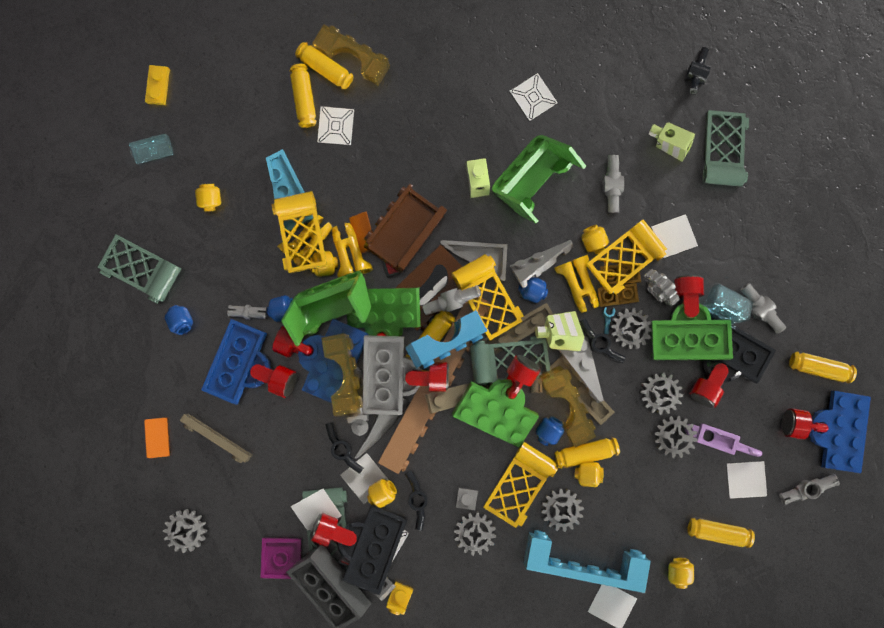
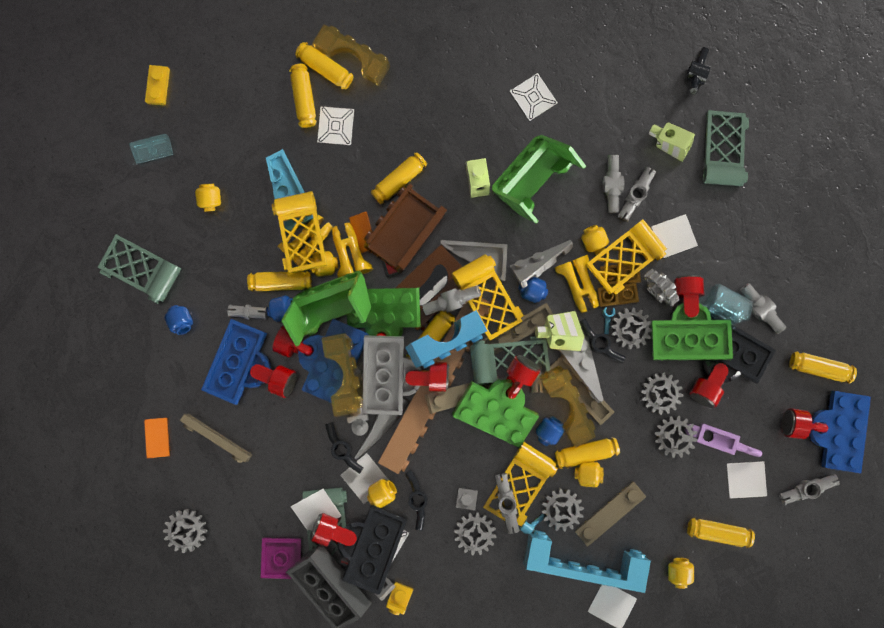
none -> yellow axle [247,271,312,292]
none -> yellow axle [371,152,427,204]
none -> light grey pin [495,473,520,534]
none -> medium azure hand [520,514,545,534]
none -> dark tan plate [574,481,646,547]
none -> light grey pin [618,167,656,222]

